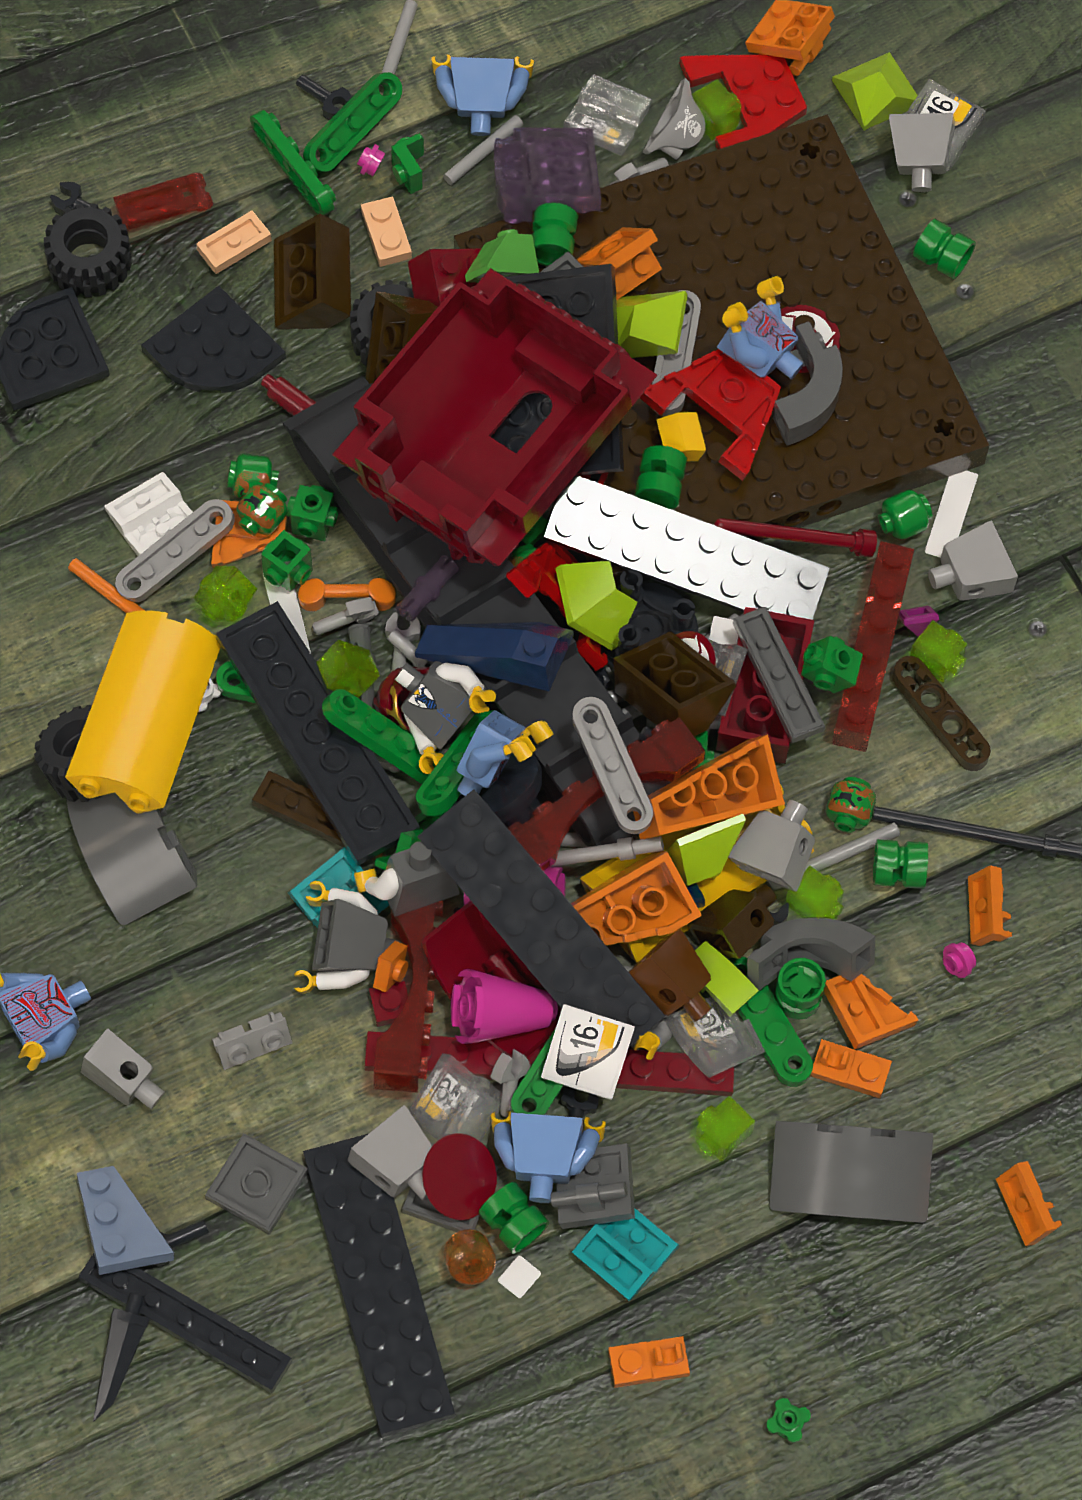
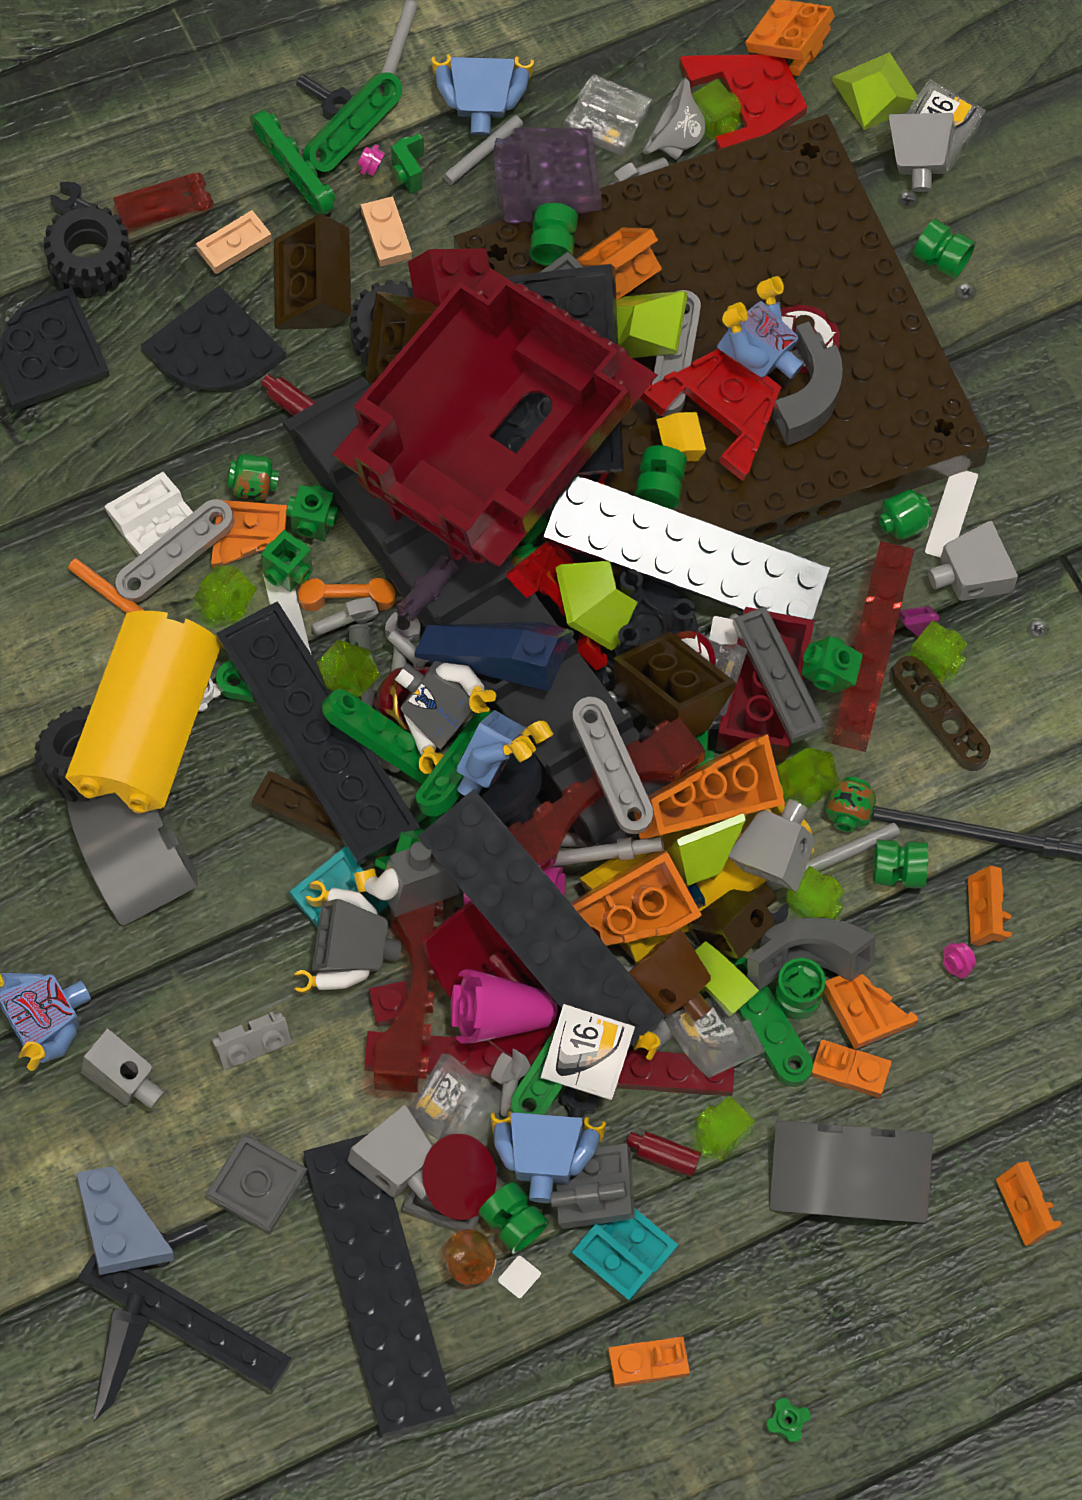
green head [236,483,288,536] -> none
orange plate [373,941,408,992] -> none
bright green slope [465,229,539,283] -> none
dark red piece [714,518,877,558] -> none
none -> dark red cylinder [627,1131,702,1178]
none -> clear neon green brick [778,747,840,804]

